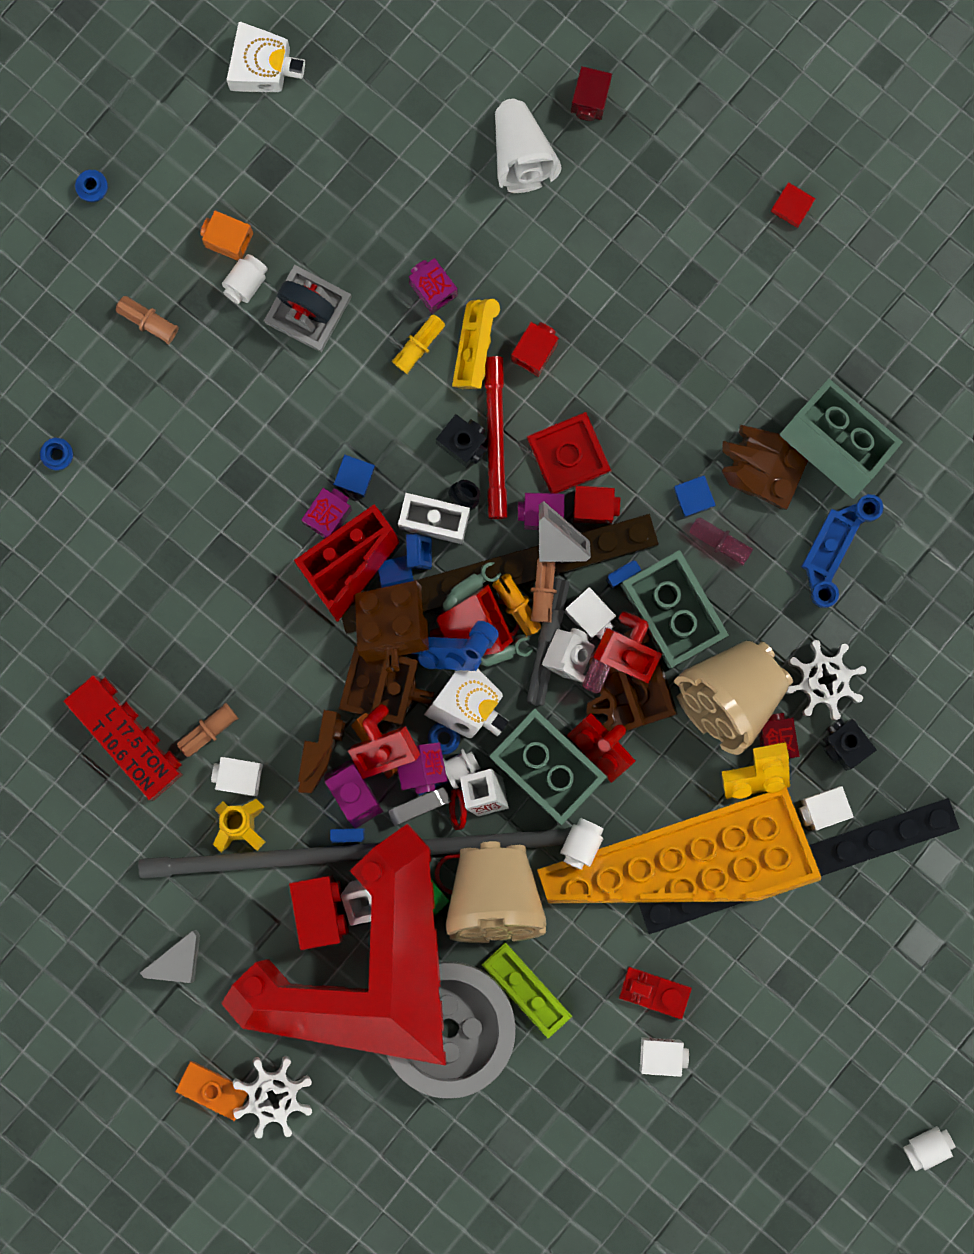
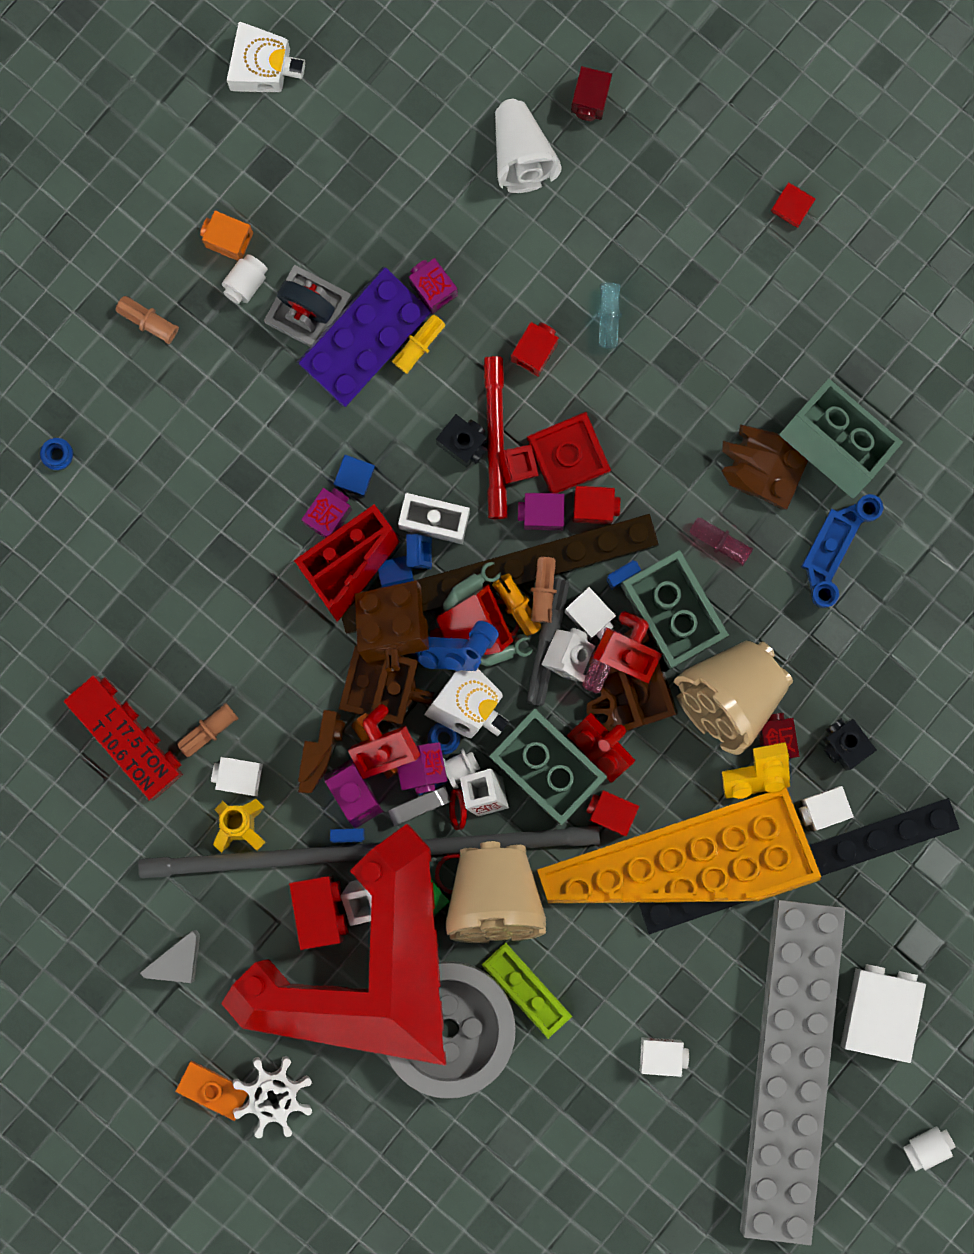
blue plate [75,170,108,202] -> none
black plate [448,480,480,510] -> none
yellow plate [452,299,500,389] -> none
light grey slope [539,501,591,562] -> none
white brick [560,818,604,870] -> none
red hinge [618,966,692,1020] -> none
blue tile [673,475,716,518] -> none
white gear [786,640,866,720] -> none
none -> dark purple plate [296,267,431,407]
none -> red tile [498,444,539,484]
none -> red brick [586,790,640,836]
none -> clear light blue axle [597,283,622,349]
none -> light grey brick [740,899,846,1245]
none -> white brick [840,964,926,1063]

